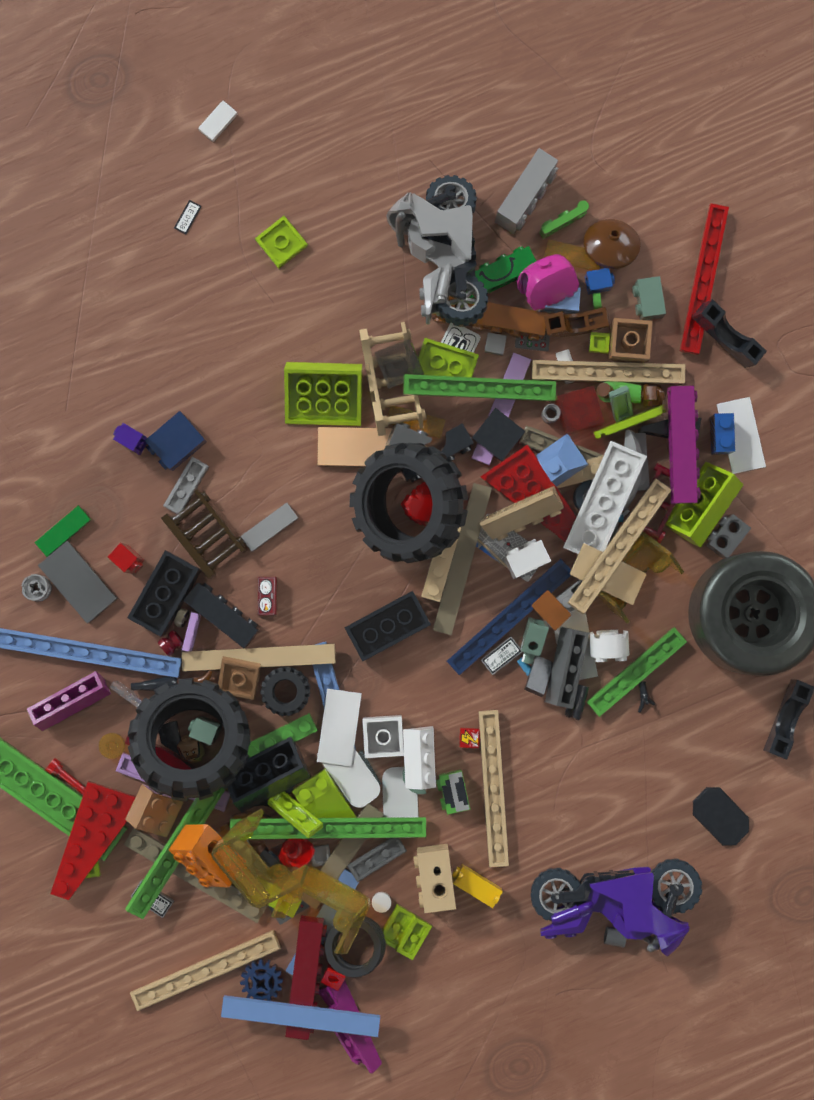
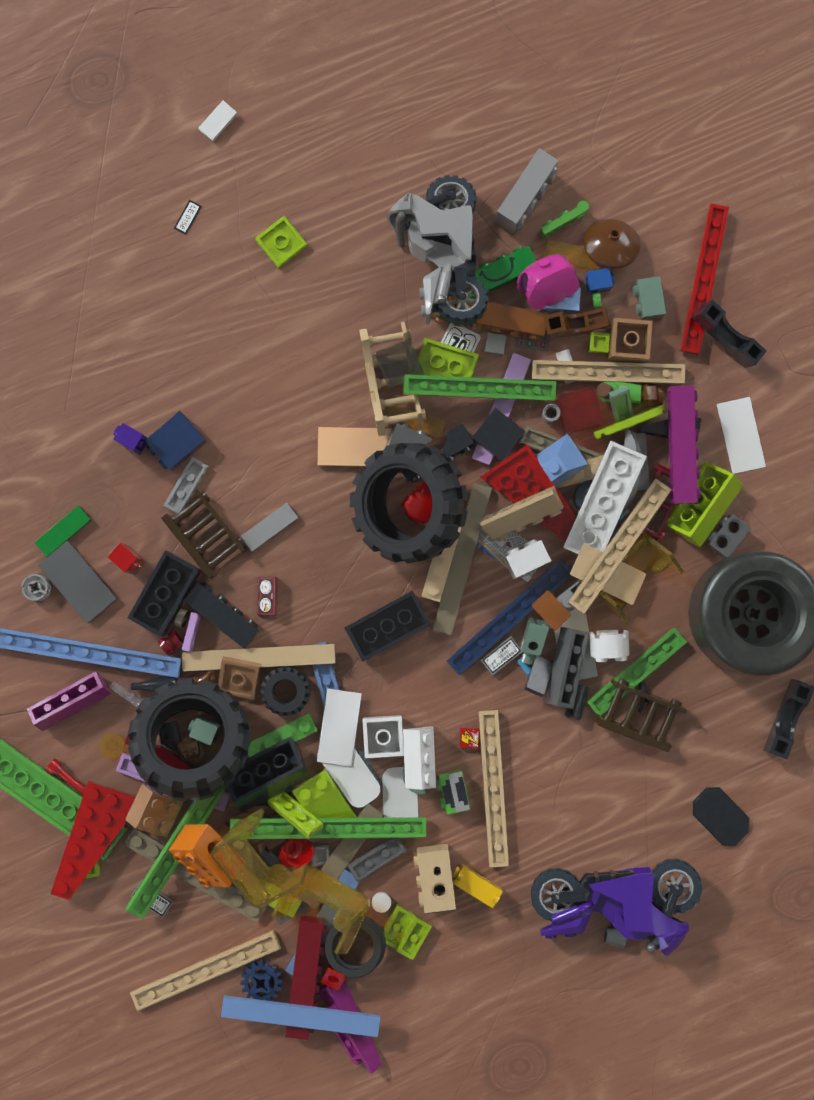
lime slope [284,362,363,426] -> none
blue brick [710,413,735,455] -> none
none -> dark brown fence [594,678,687,753]

